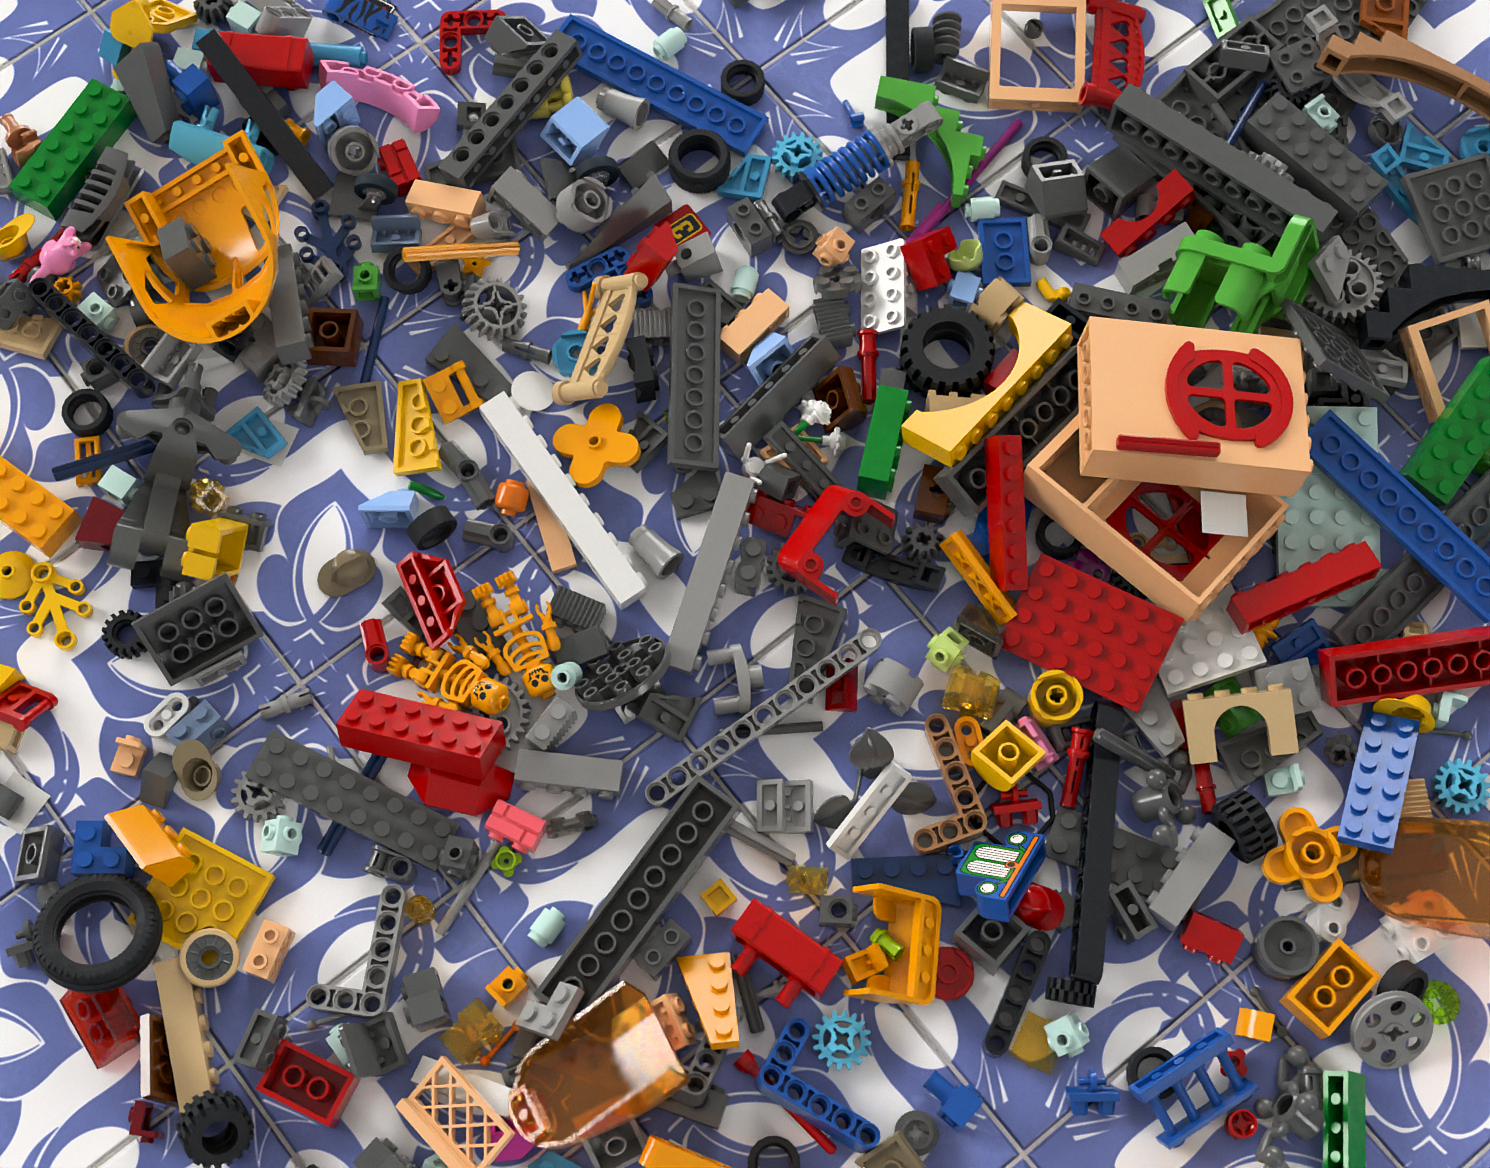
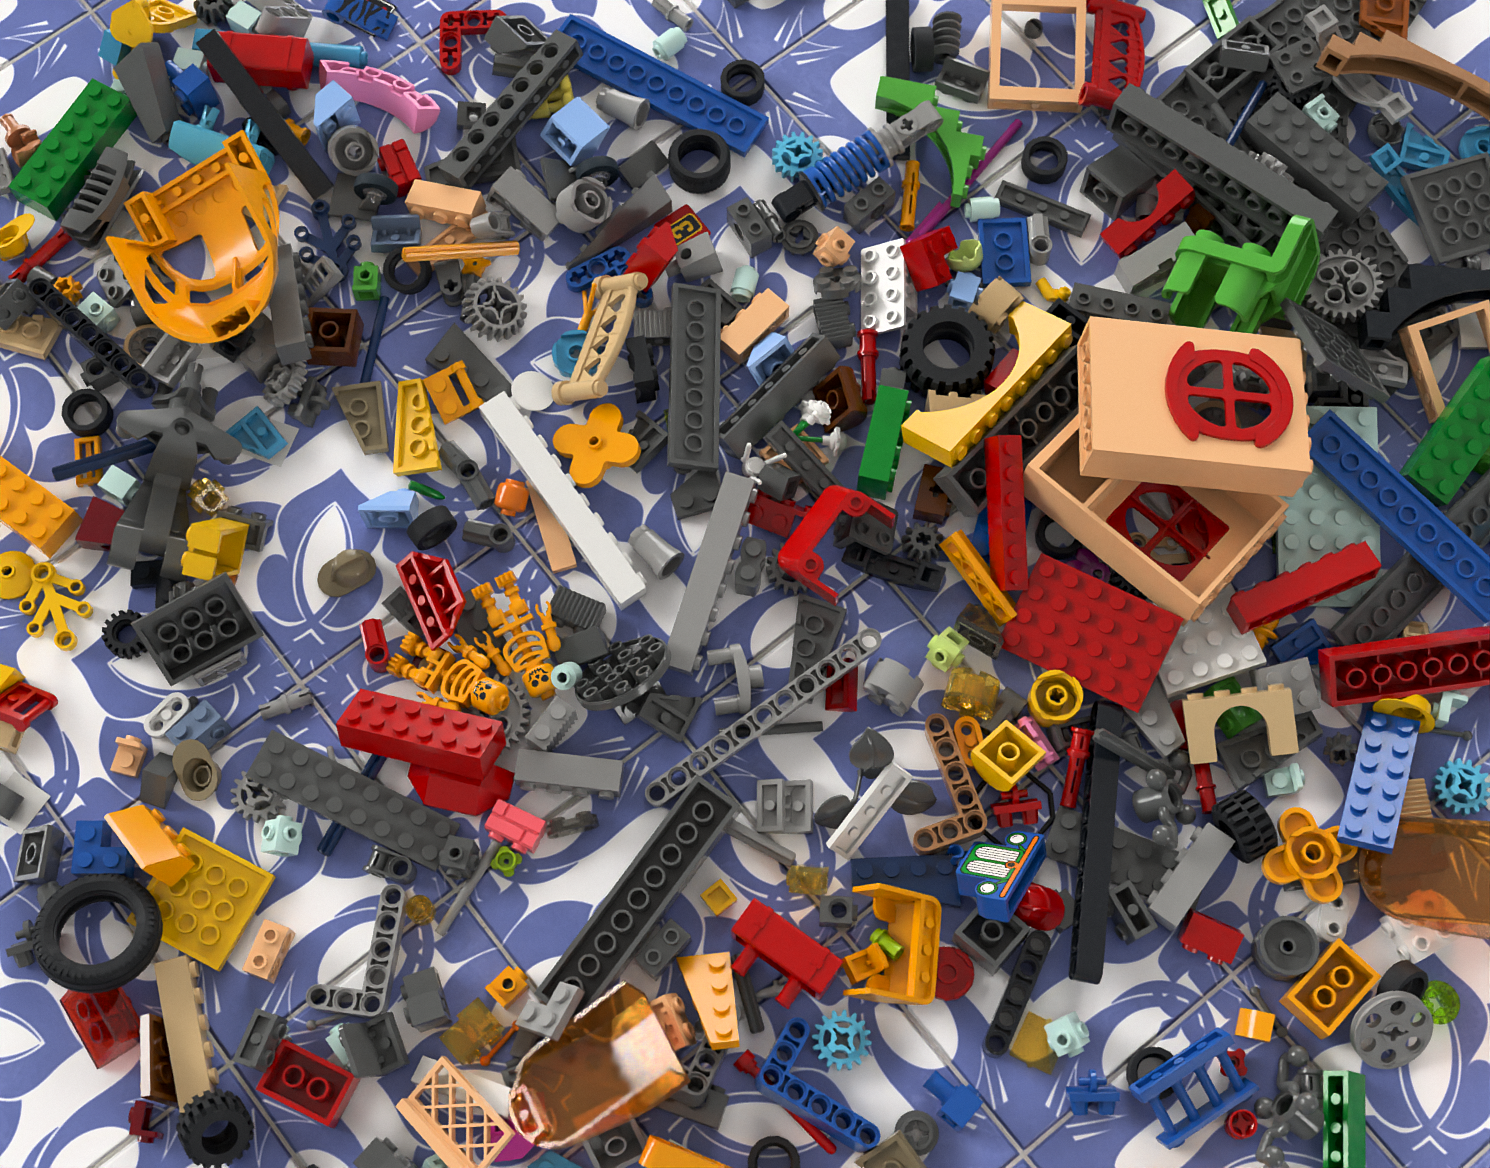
bright pink animal [29,226,92,283] -> none
dark grey brick [157,216,217,291] -> none
wheel [179,928,240,988] -> none
dark grey pin [502,337,552,365] -> none
light aqua brick [527,907,566,949] -> none
dark azure wing [716,153,772,202] -> none
blue hand [843,99,865,128] -> none
dark grey slope [1025,159,1088,219] -> none
black tyre [1045,977,1097,1008] -> none
dark grey slope [1052,222,1106,266] -> none
red axle [1116,434,1221,457] -> none
white sticker [1200,491,1248,537] -> none
light grey wing [1308,235,1351,303] -> none

